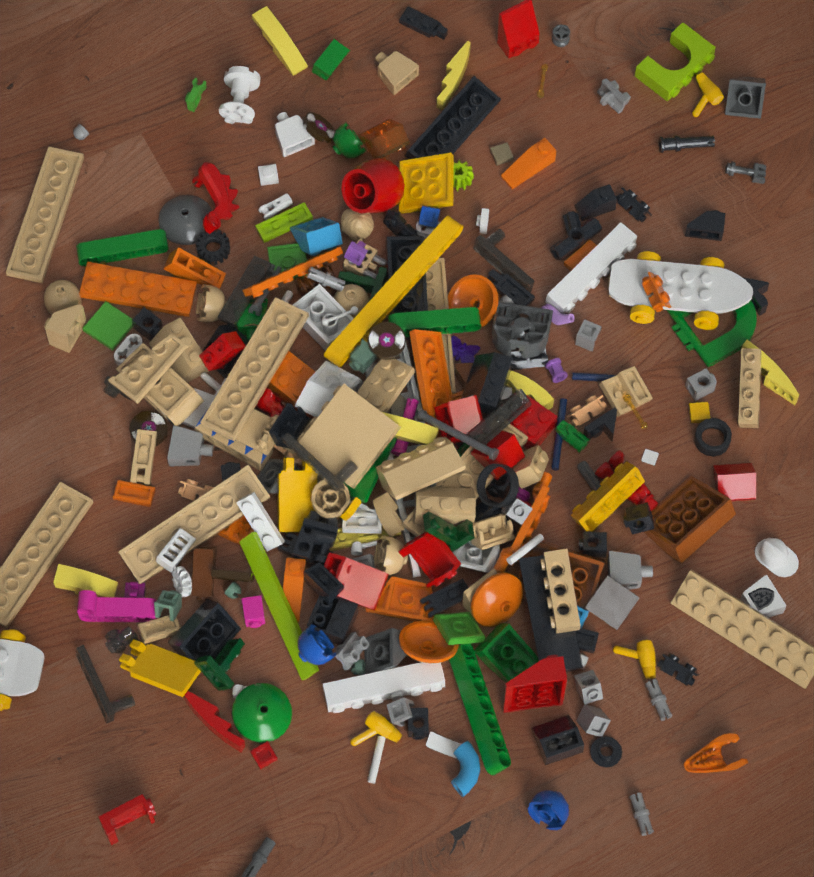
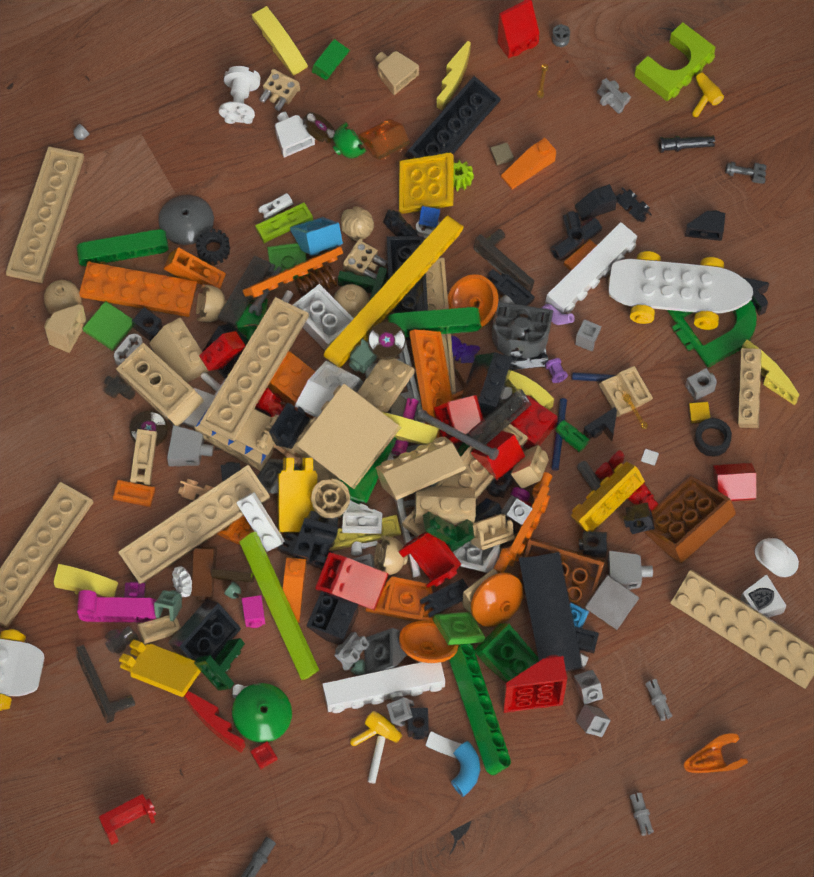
tan wing [108,334,187,404] -> none
white slope [156,528,196,573] -> none
bright green plate [185,78,207,112] -> none
red animal [192,162,239,234] -> none
white plate [258,164,279,186] -> none
clear smoke piece [283,433,358,495] -> none
blue cylinder [298,625,336,665] -> none
black slope [304,562,344,604] -> none
light grey pin [306,267,345,291] -> none
white hinge [321,306,358,325] -> none
yellow tile [340,497,361,521] -> none
red piece [341,158,405,213] -> none
medium lavender tile [344,241,368,266] -> none
tan slope [373,492,405,537] -> none
black hinge [399,6,448,40] -> none
white plate [476,208,489,234] -> none
black tyre [477,463,519,508] -> none
white piece [506,534,544,565] -> none
blue cylinder [528,790,569,830] -> none
black slope [531,715,585,765] -> none
tan brick [540,549,580,634] -> none
light nougat hinge [566,395,607,427] -> none
black piece [590,737,622,768] -> none
yellow piece [613,640,656,679] -> none
orange hinge [642,272,671,312] -> none
black hinge [657,653,700,686] -> none
dark grey slope [725,77,766,119] -> none
none -> tan piece [259,69,300,111]

